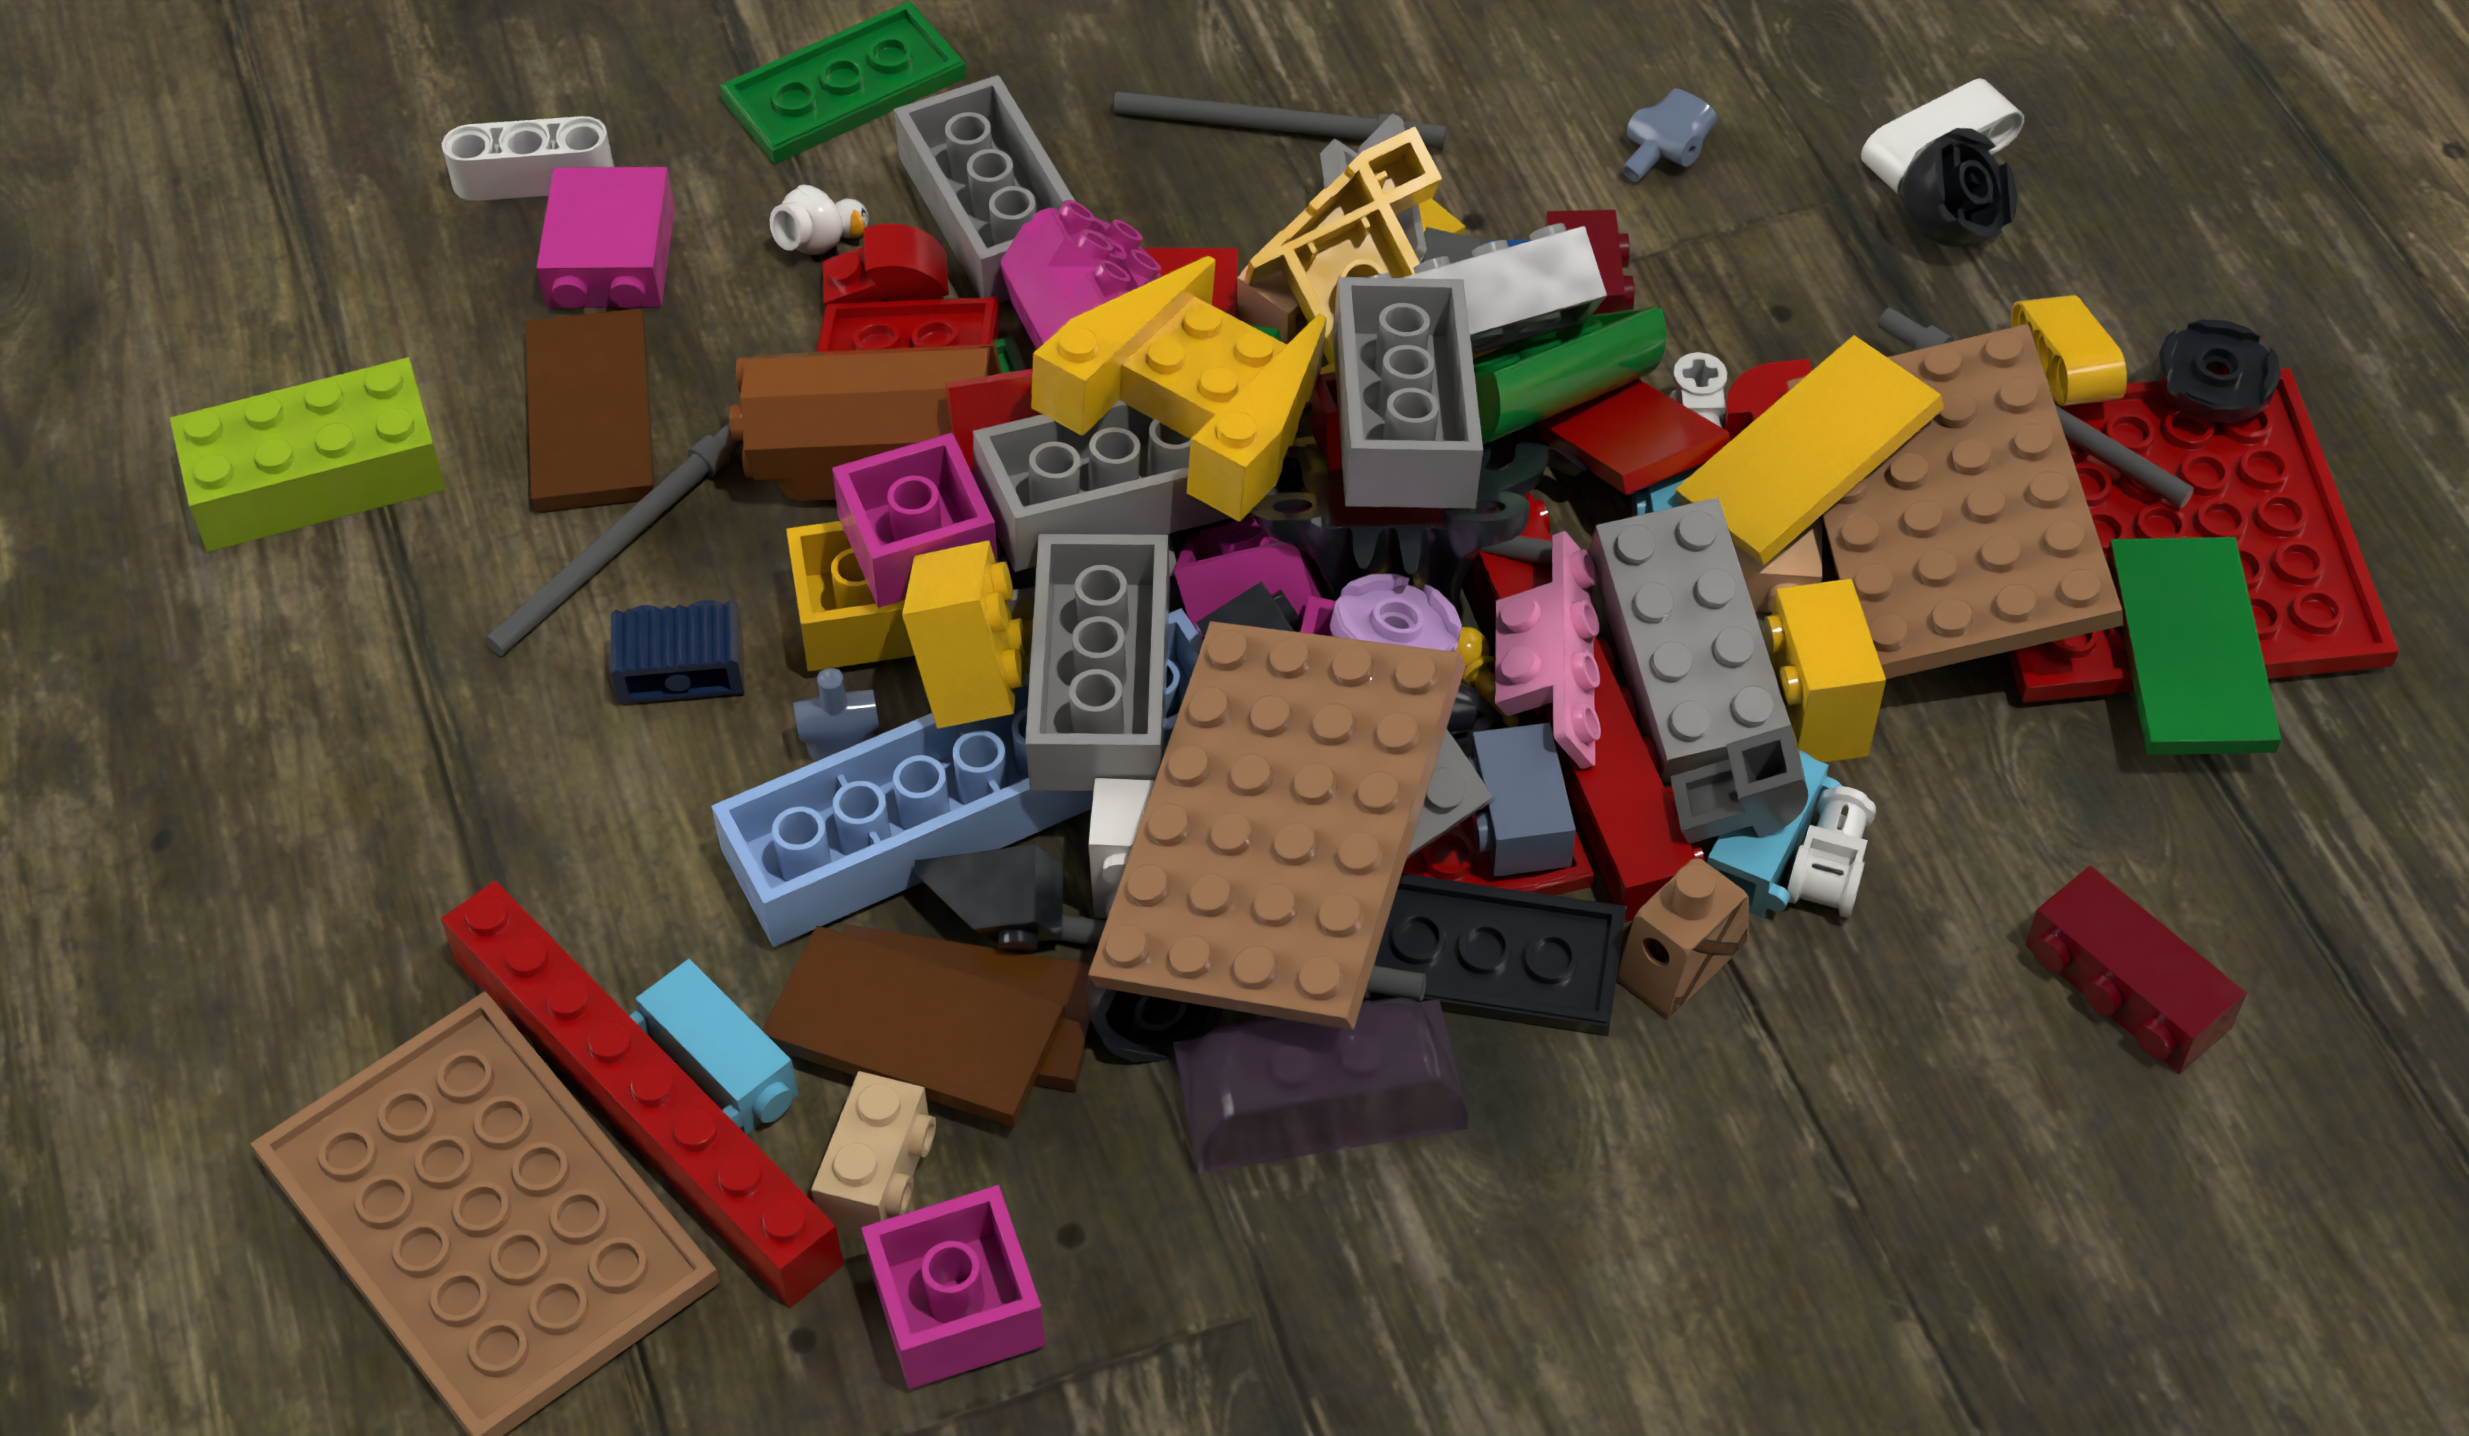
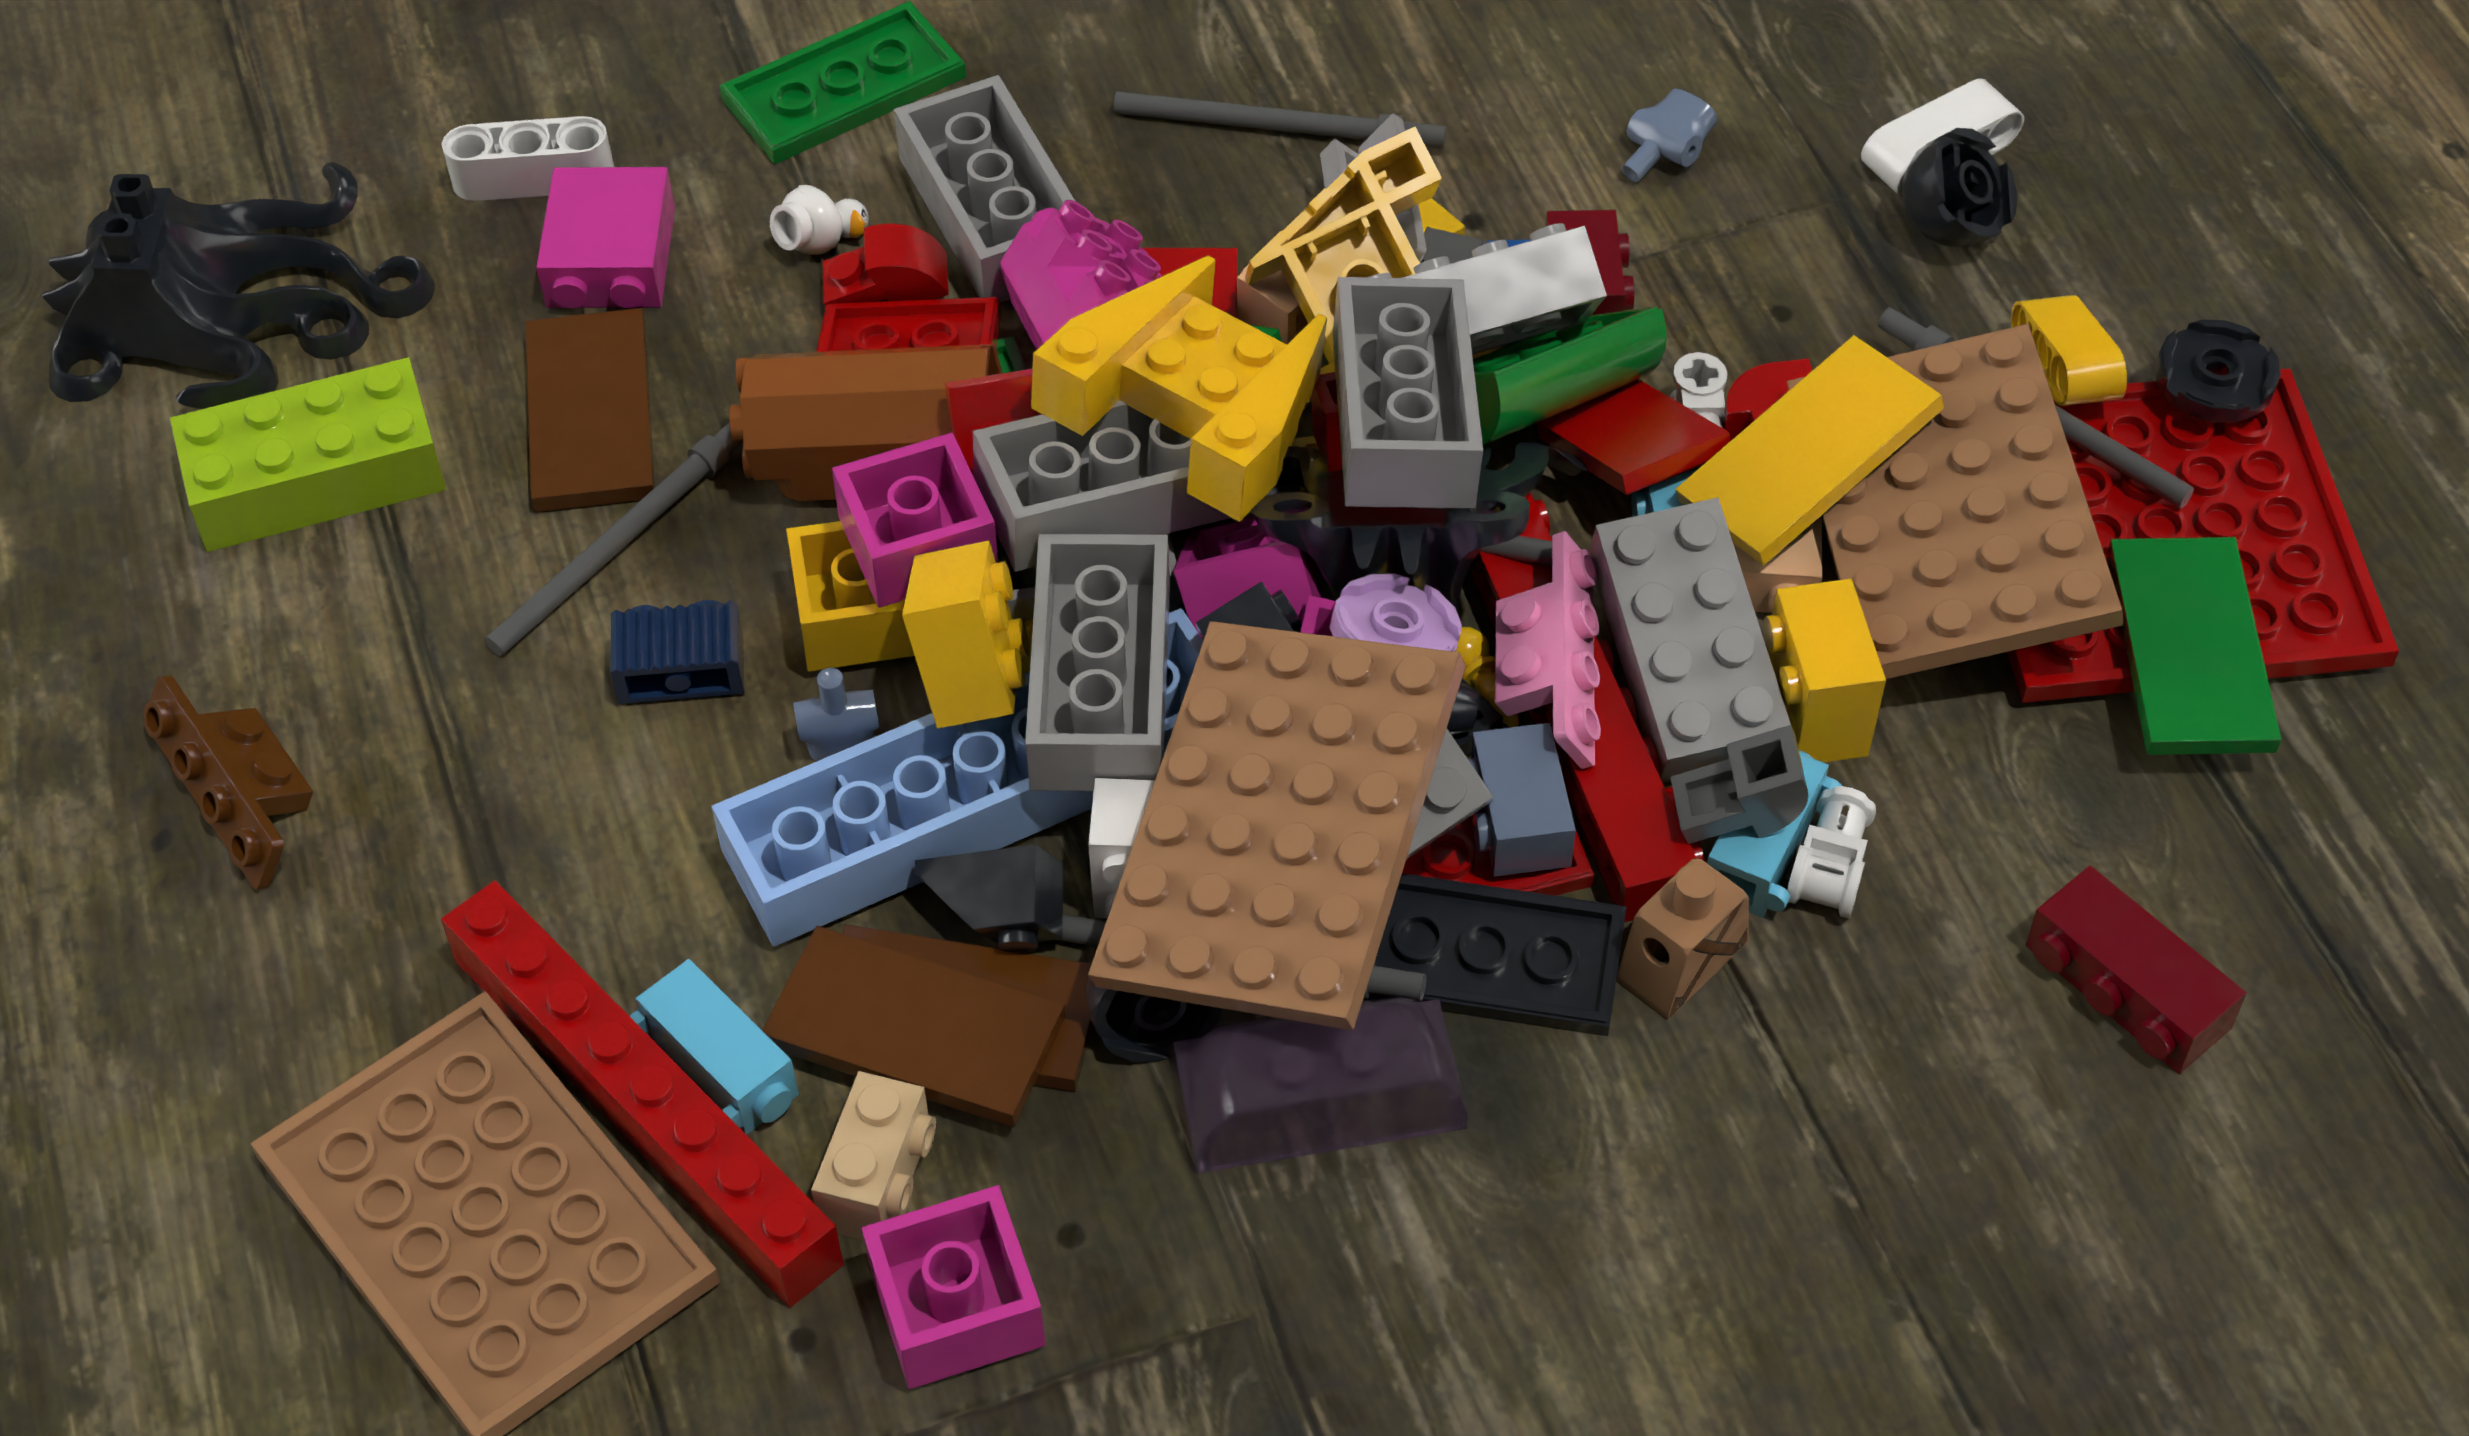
none -> black hips [42,162,435,409]
none -> reddish brown bracket [143,675,314,890]

